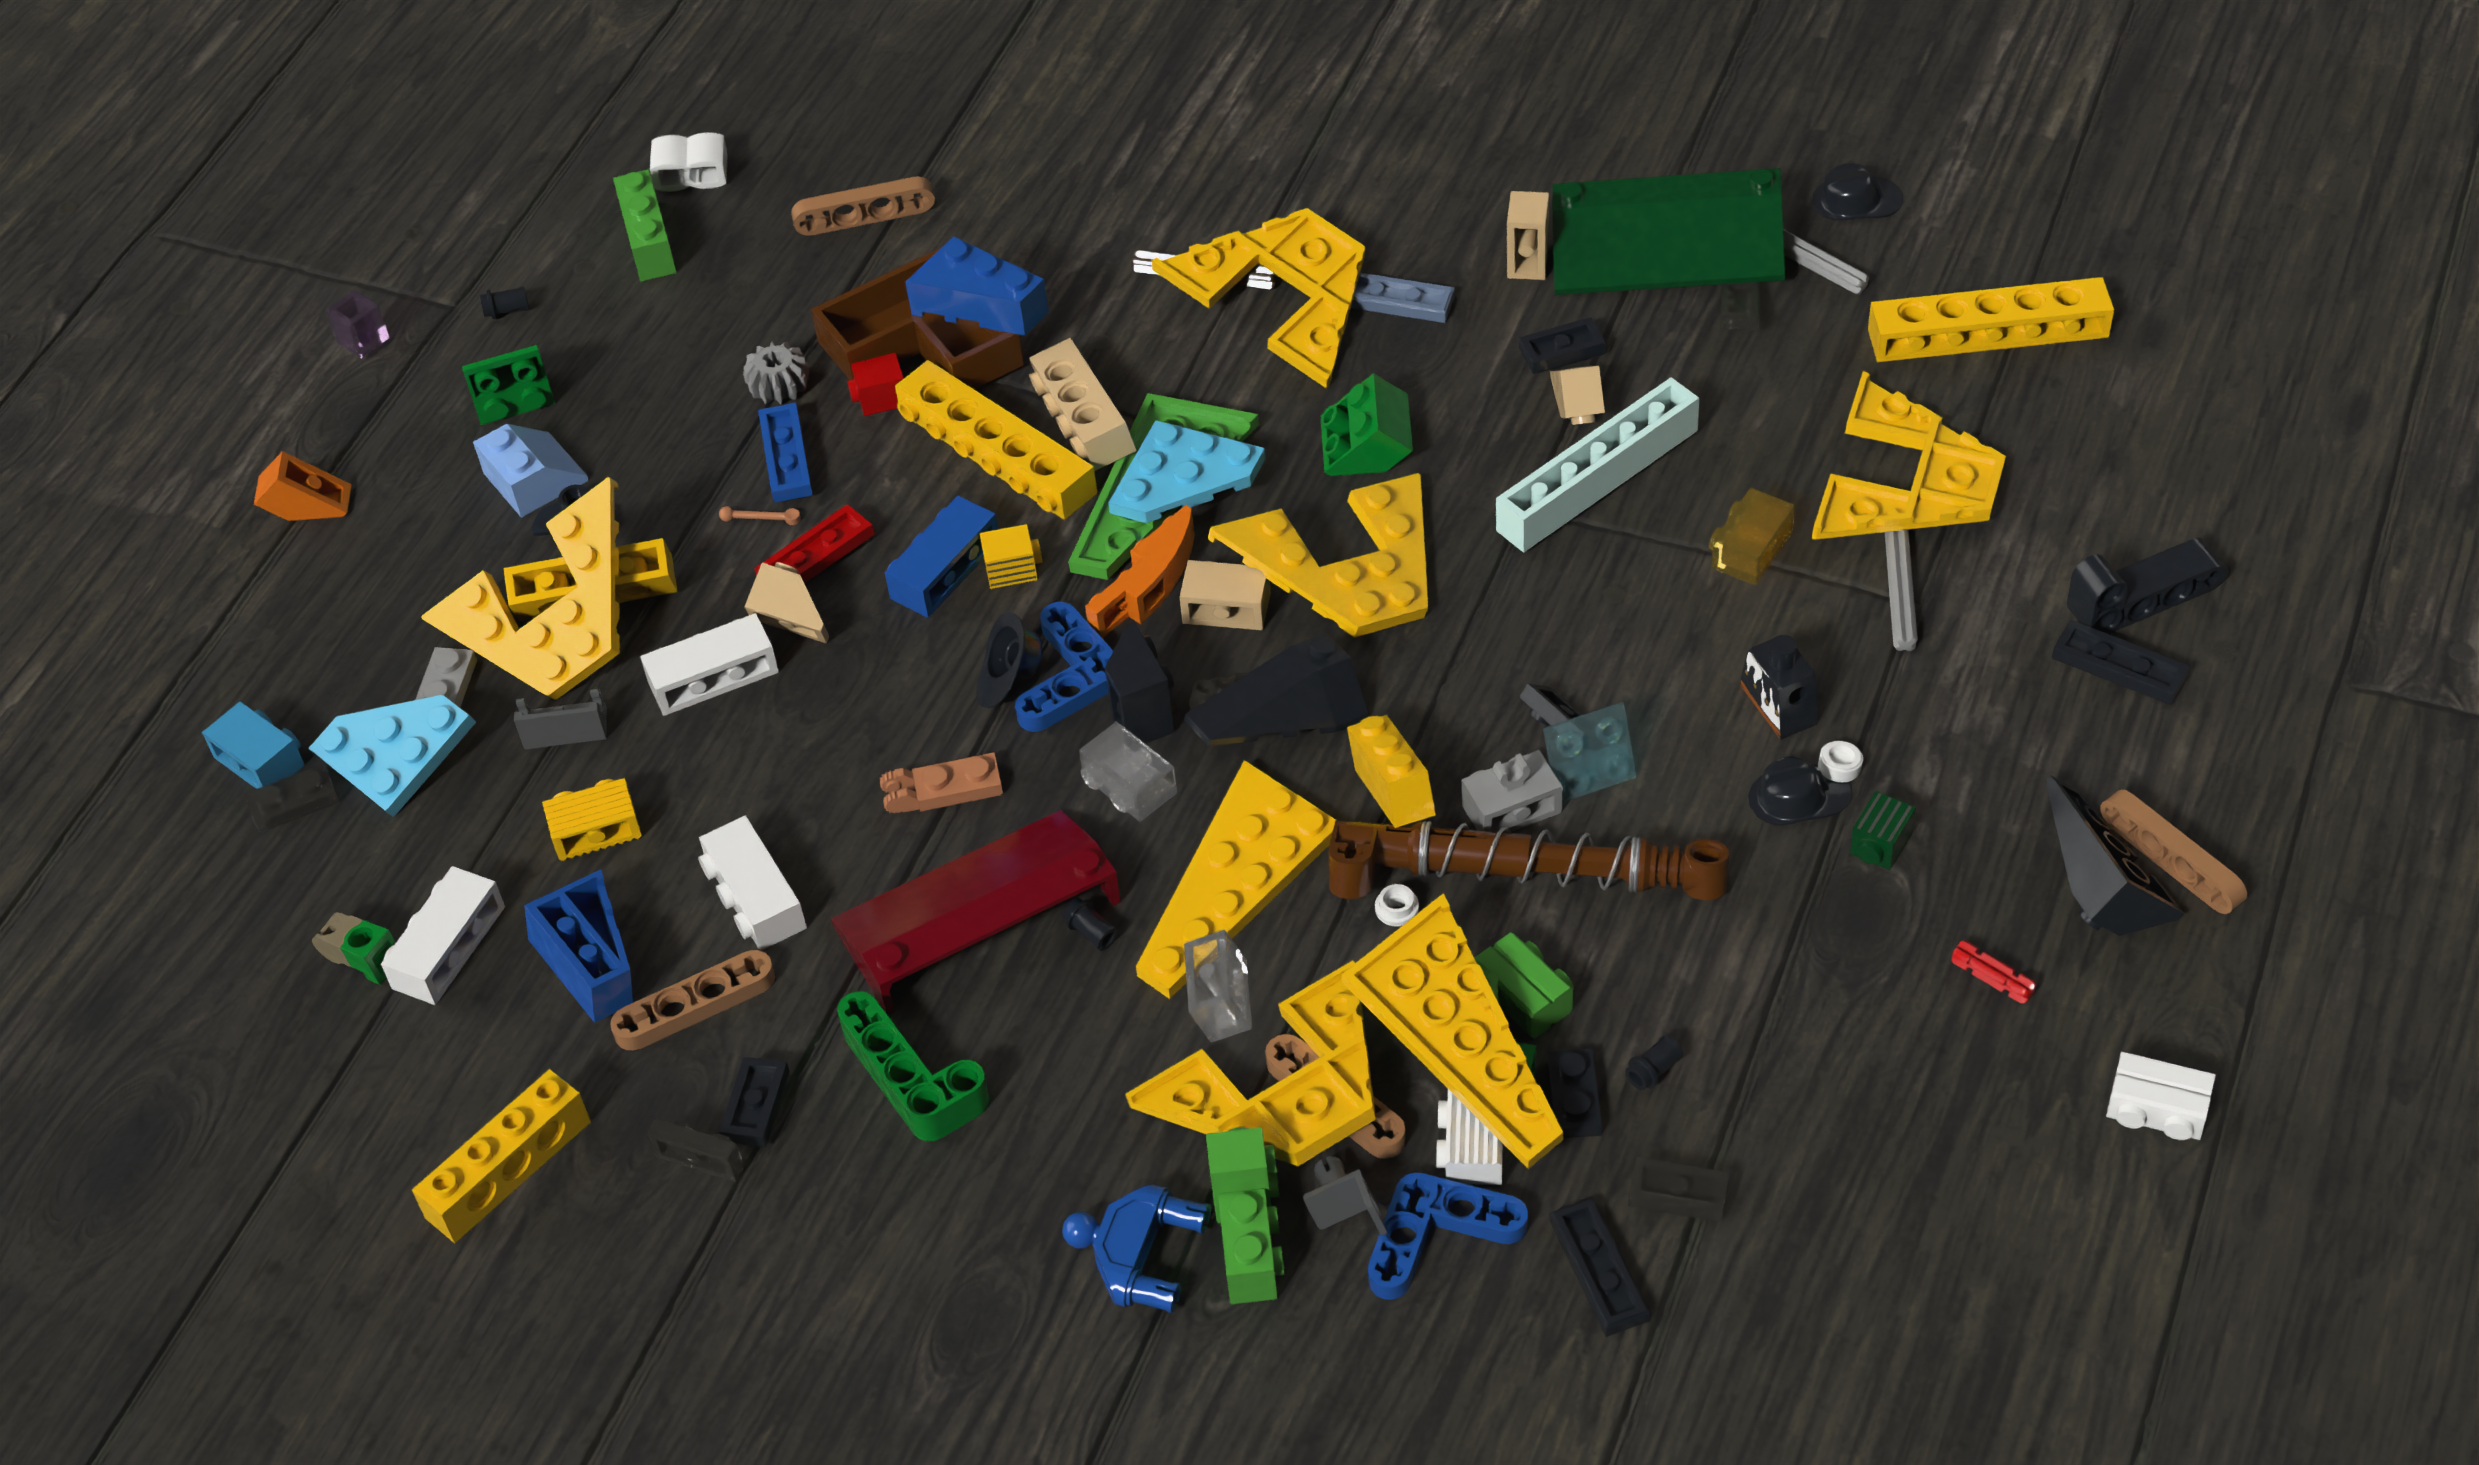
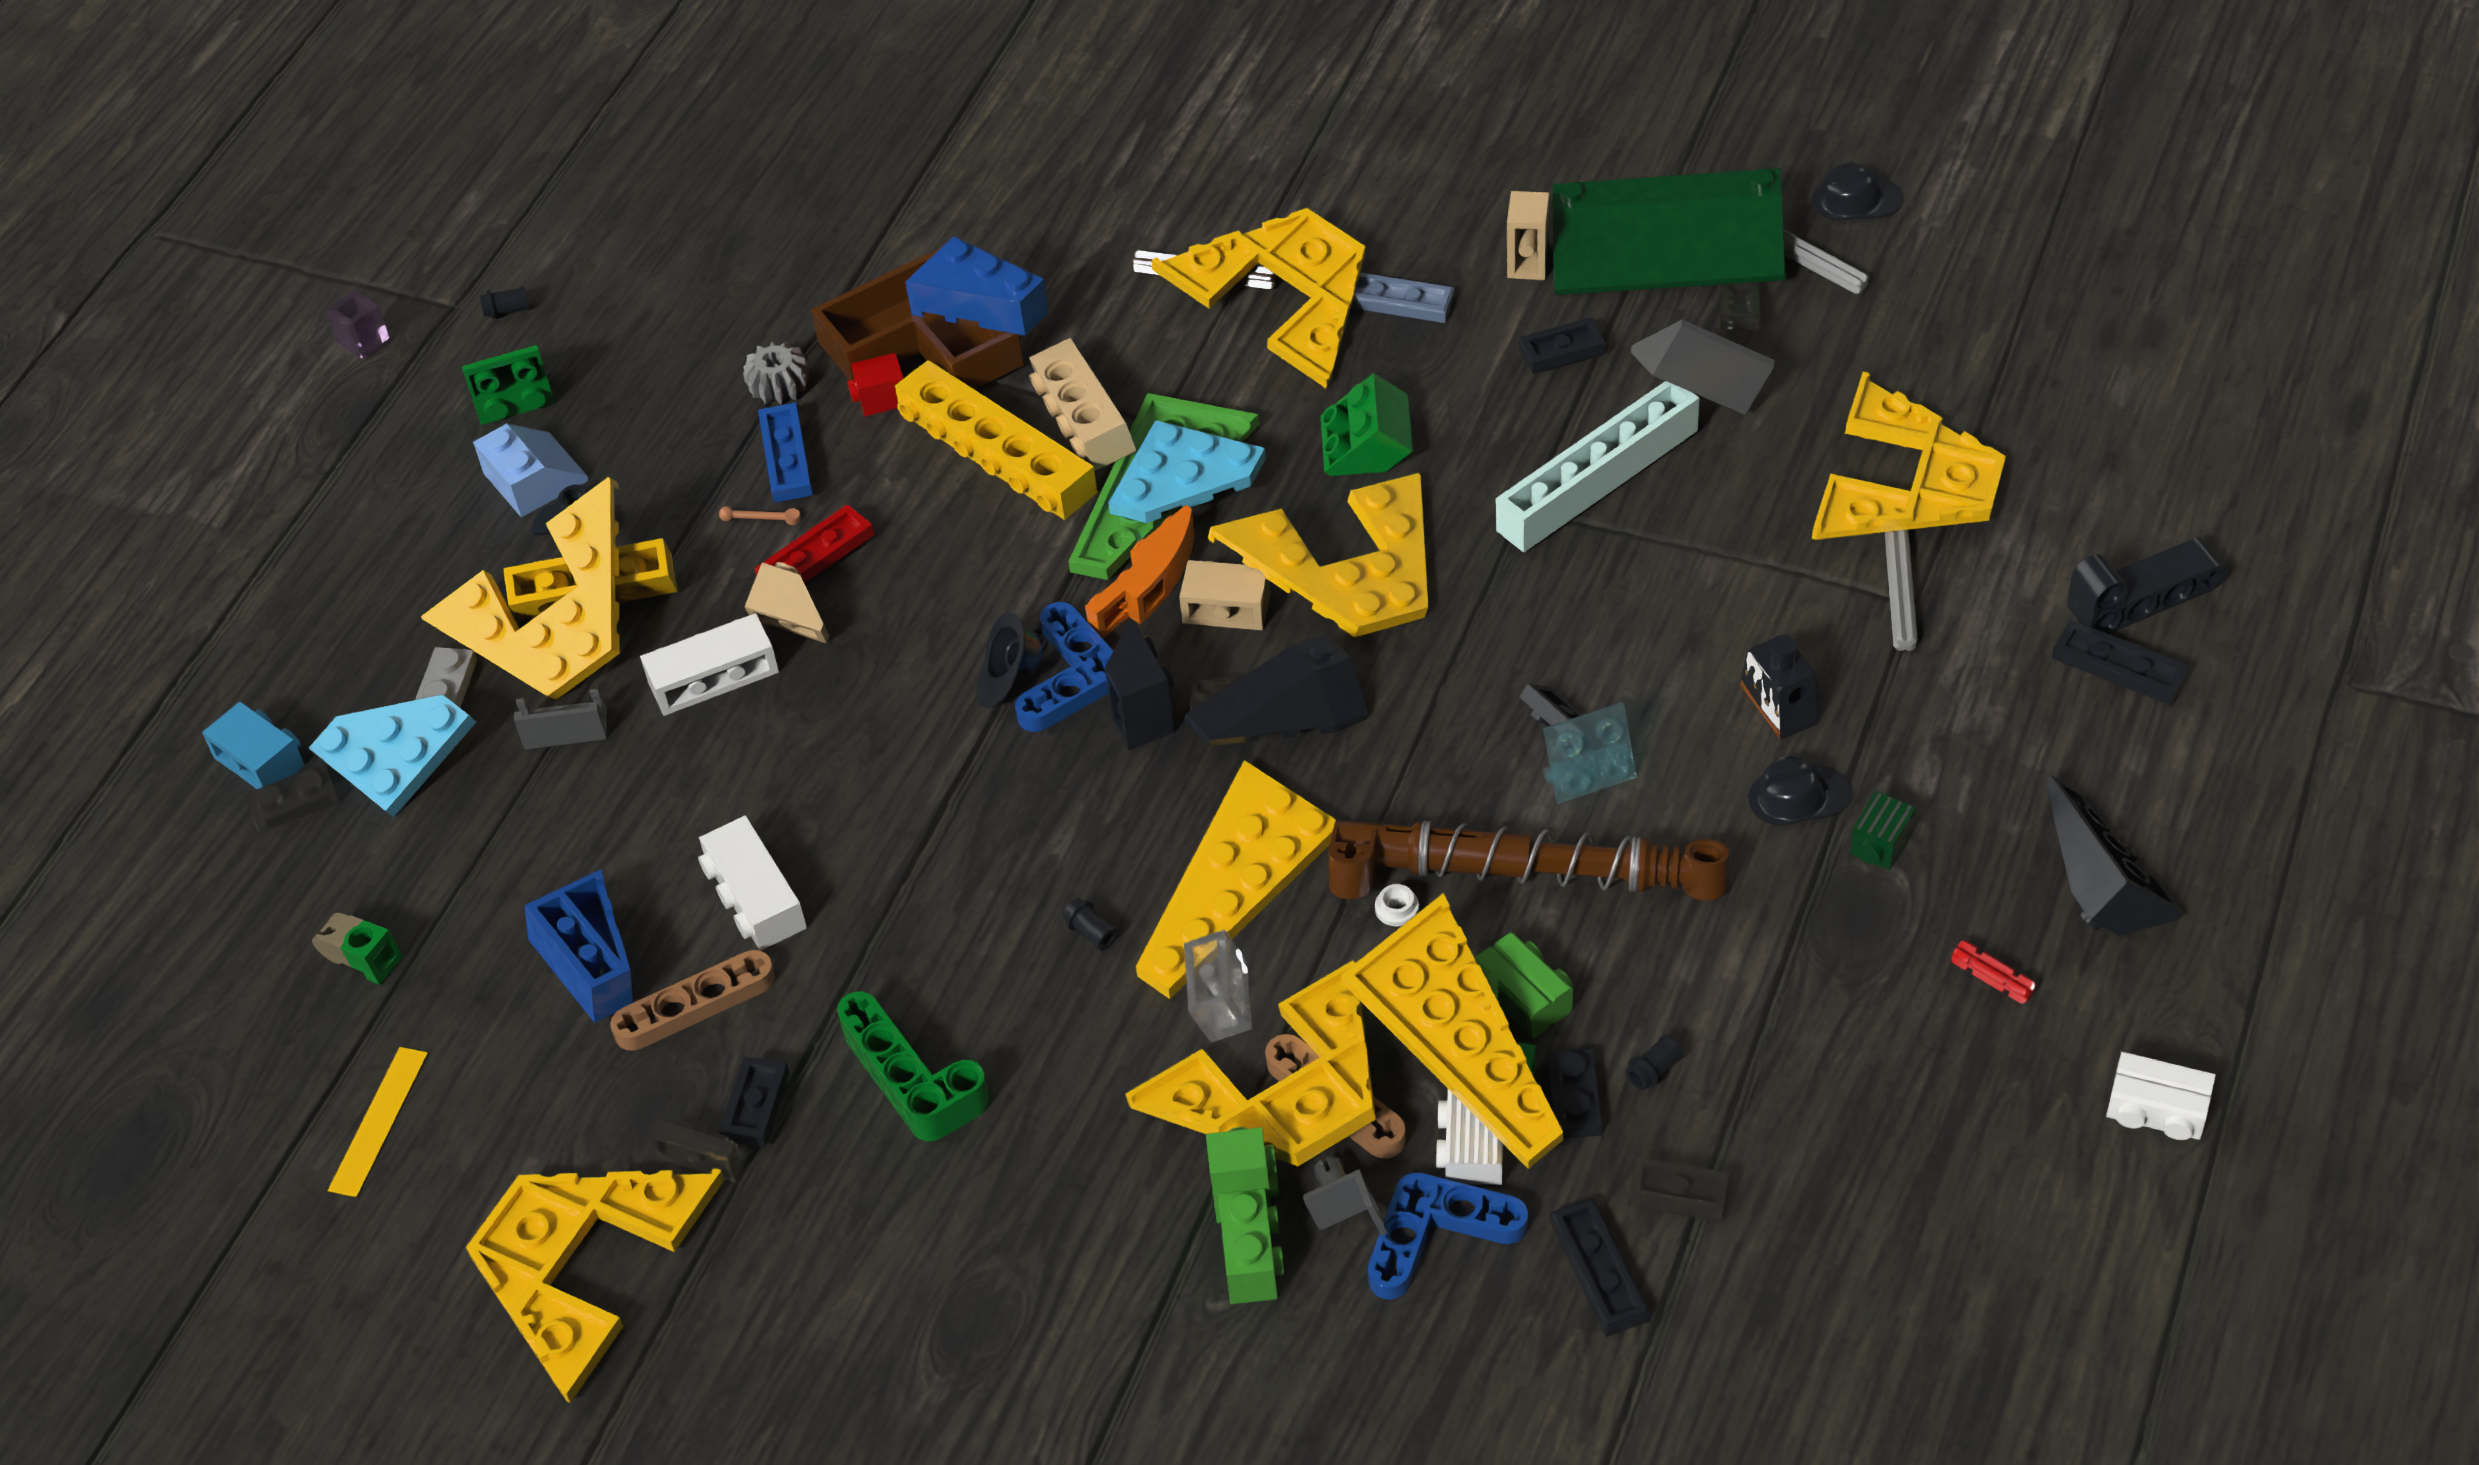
orange slope [254,451,352,521] -> none
white brick [381,866,505,1005] -> none
yellow brick [412,1069,591,1243] -> none
yellow brick [542,778,642,861] -> none
bright green brick [613,169,677,282] -> none
white brick [650,133,727,191] -> none
medium nougat beam [792,177,935,236] -> none
dark red slope [831,810,1121,1015] -> none
nougat hinge [880,752,1003,814] -> none
blue brick [885,496,998,618] -> none
yellow brick [980,524,1042,589] -> none
blue connector [1062,1184,1211,1313] -> none
clear brick [1079,721,1177,822] -> none
yellow brick [1347,715,1436,828] -> none
light grey brick [1461,750,1562,833] -> none
tan slope [1550,366,1605,425] -> none
clear yellow brick [1709,488,1795,586] -> none
white tile [1818,741,1863,782] -> none
yellow brick [1868,277,2114,362] -> none
medium nougat beam [2100,789,2247,914] -> none
none -> yellow sticker [328,1047,428,1197]
none -> yellow wing [466,1169,724,1403]
none -> dark grey slope [1631,320,1774,415]

